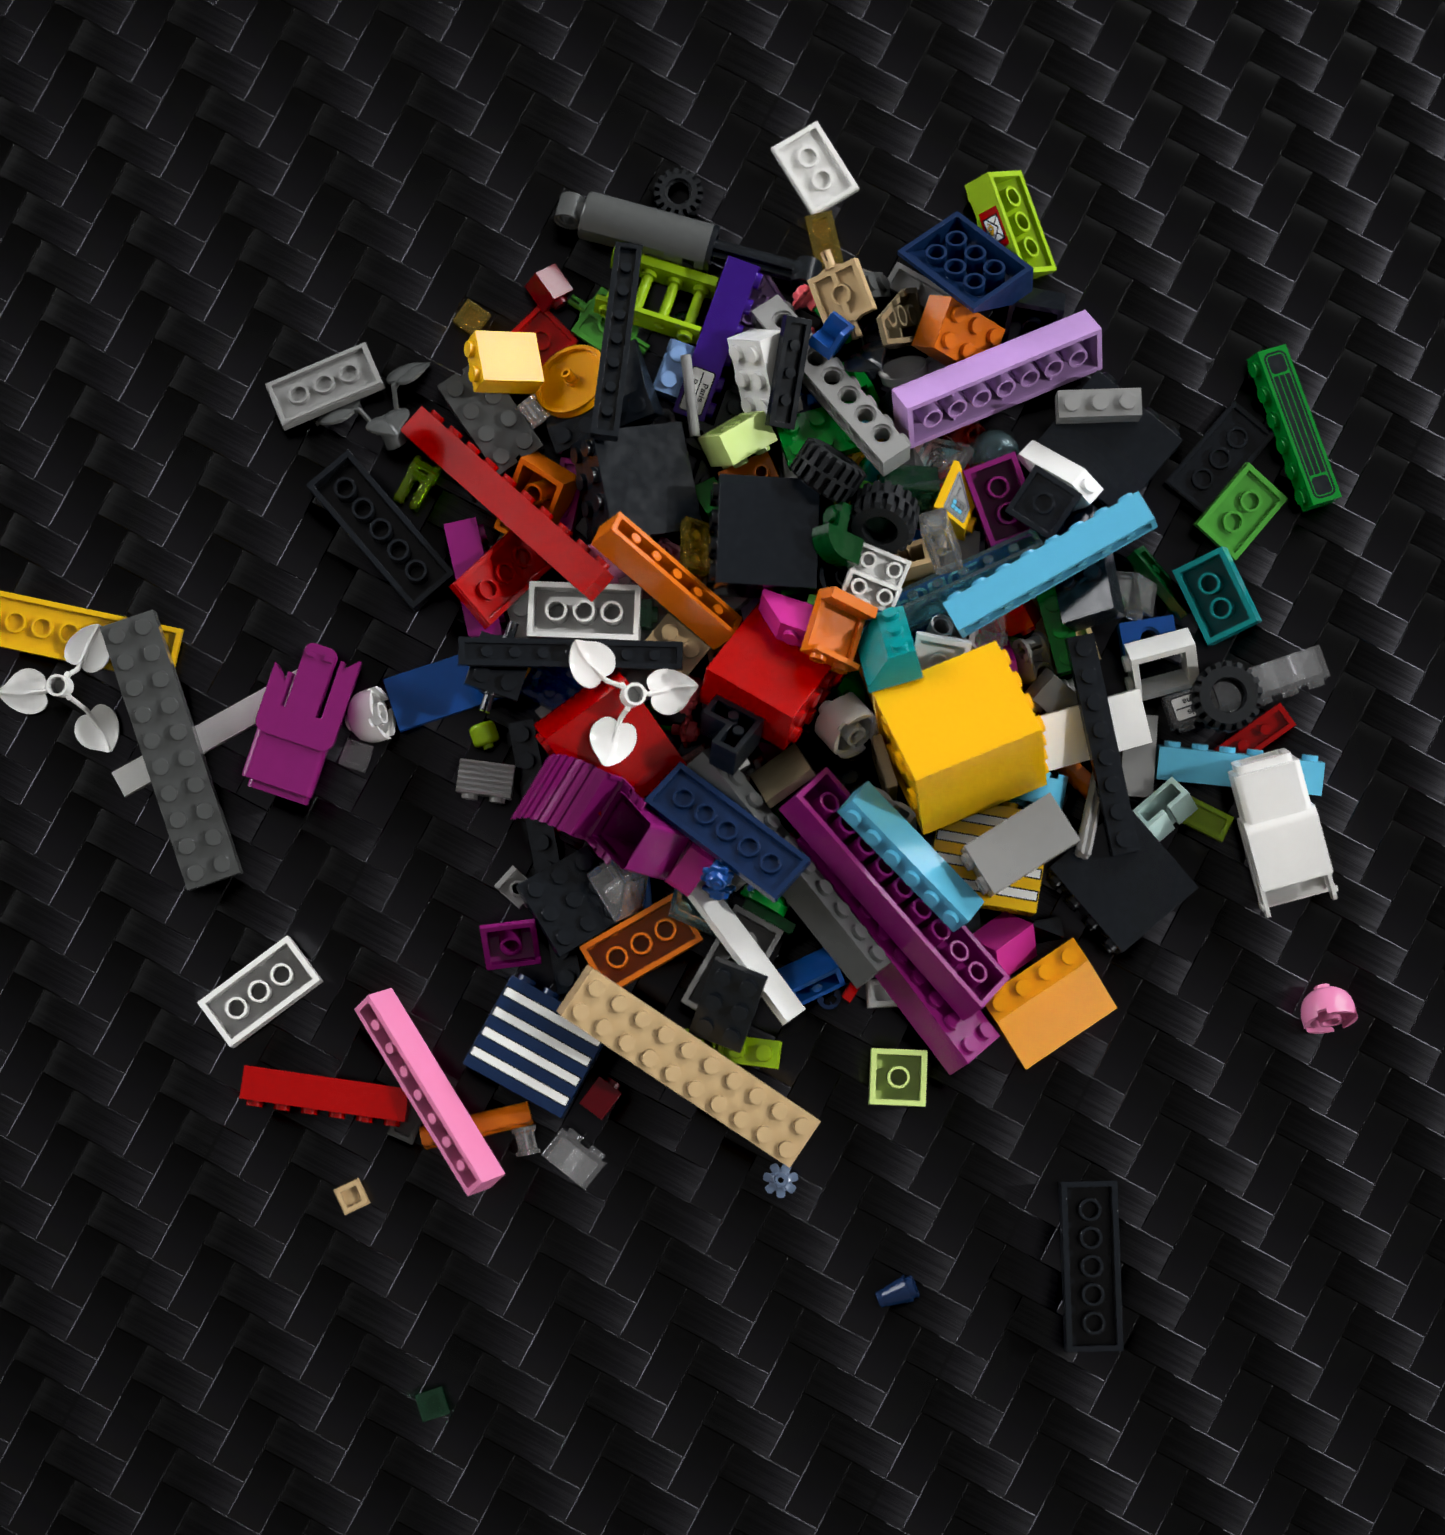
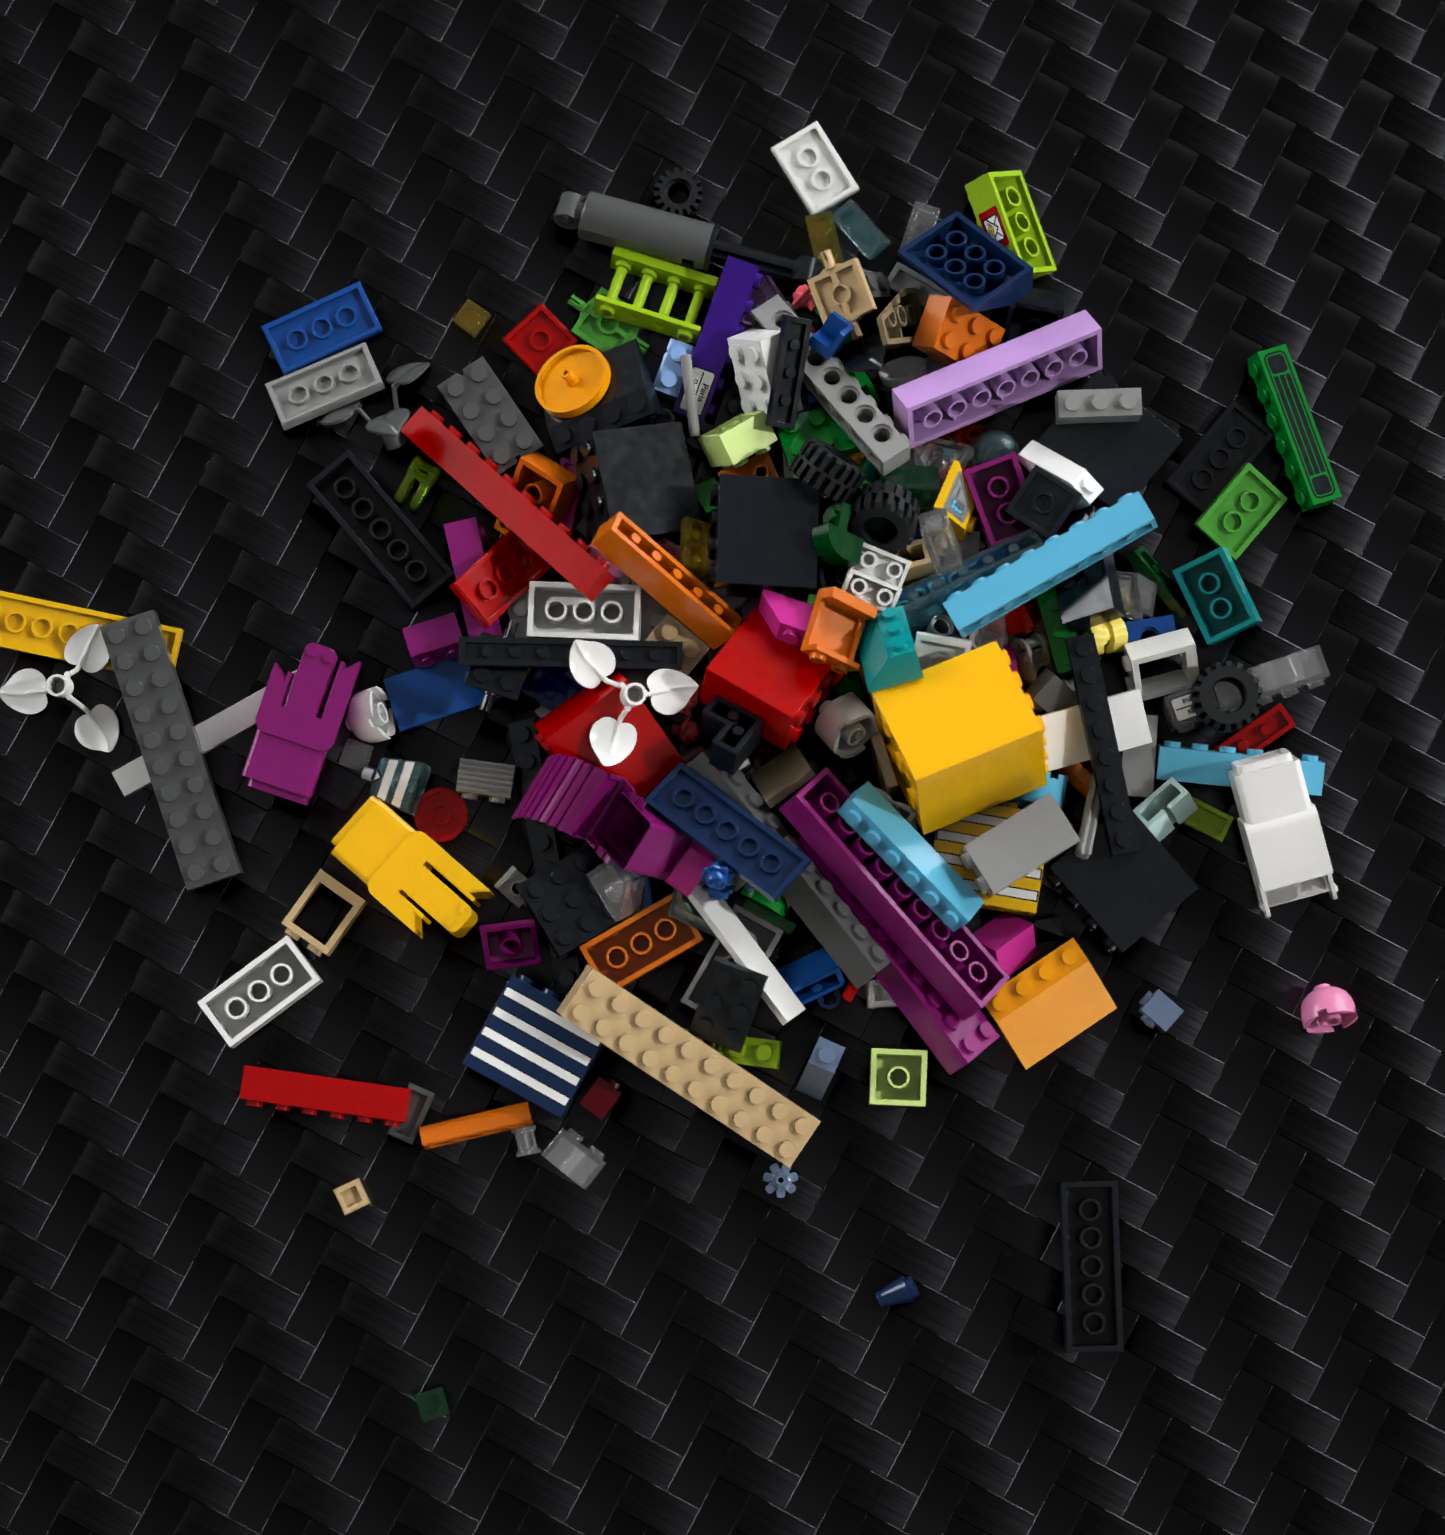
bright pink brick [354,988,505,1196] -> none
yellow brick [464,330,545,394] -> none
lime piece [469,720,500,750] -> none
clear bush [515,394,551,430] -> none
dark red brick [525,263,574,313] -> none
black plate [590,241,643,442] -> none
clear green plate [640,599,659,630] -> none
none -> blue tile [261,281,383,376]
none -> tan window [282,869,368,957]
none -> yellow piece [331,795,496,939]
none -> clear light blue torso [361,758,432,817]
none -> magenta brick [402,612,463,668]
none -> red tile [413,787,469,843]
none -> sand blue slope [796,1037,845,1101]
none -> clear light blue brick [831,199,892,261]
none -> clear plate [899,201,941,250]
none -> light yellow wheel [1077,618,1128,655]
none -> sand blue brick [1138,989,1184,1033]

